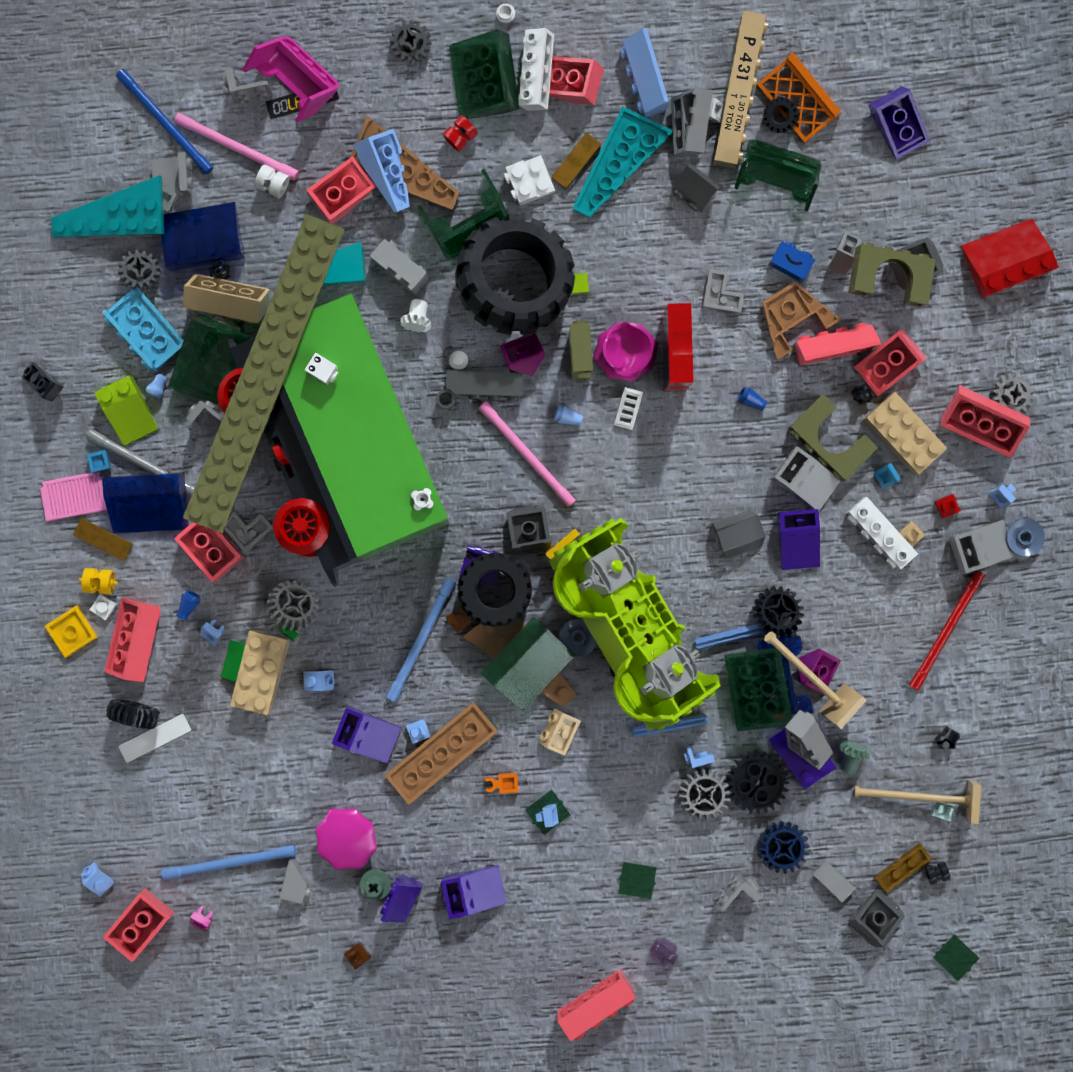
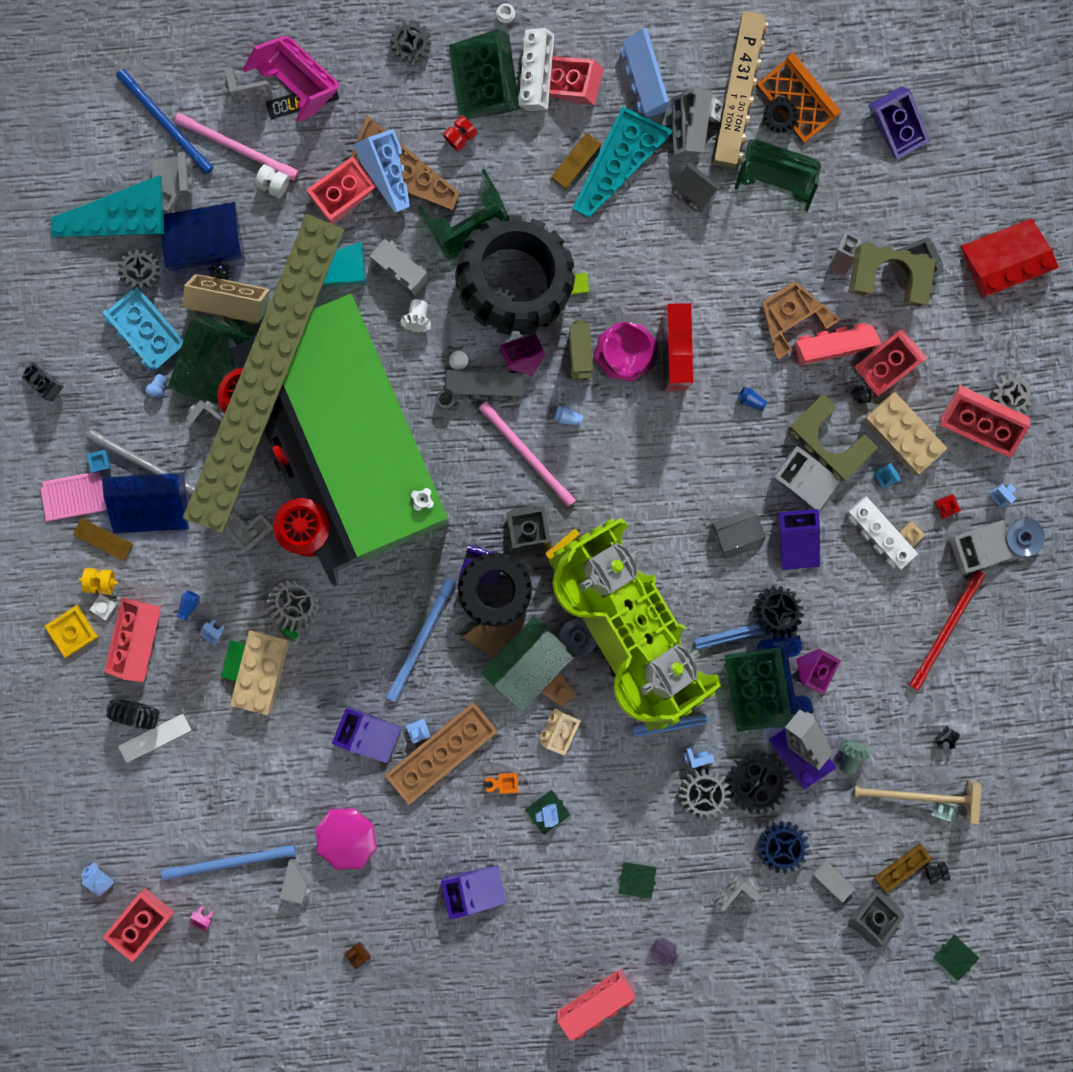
lime slope [94,375,159,446] -> none
coral brick [174,522,245,582] -> none
light blue bracket [303,670,334,691] -> none
white brick [305,352,339,385] -> none
sand green gear [360,869,391,900] -> none
dark purple slope [380,874,423,923] -> none
reddish brown brick [446,606,473,633] -> none
white plate [503,155,555,206] -> none
white slope [614,387,643,430] -> none
light grey plate [703,269,744,314] -> none
tan tile [764,632,867,729] -> none
blue brick [768,241,815,283] -> none

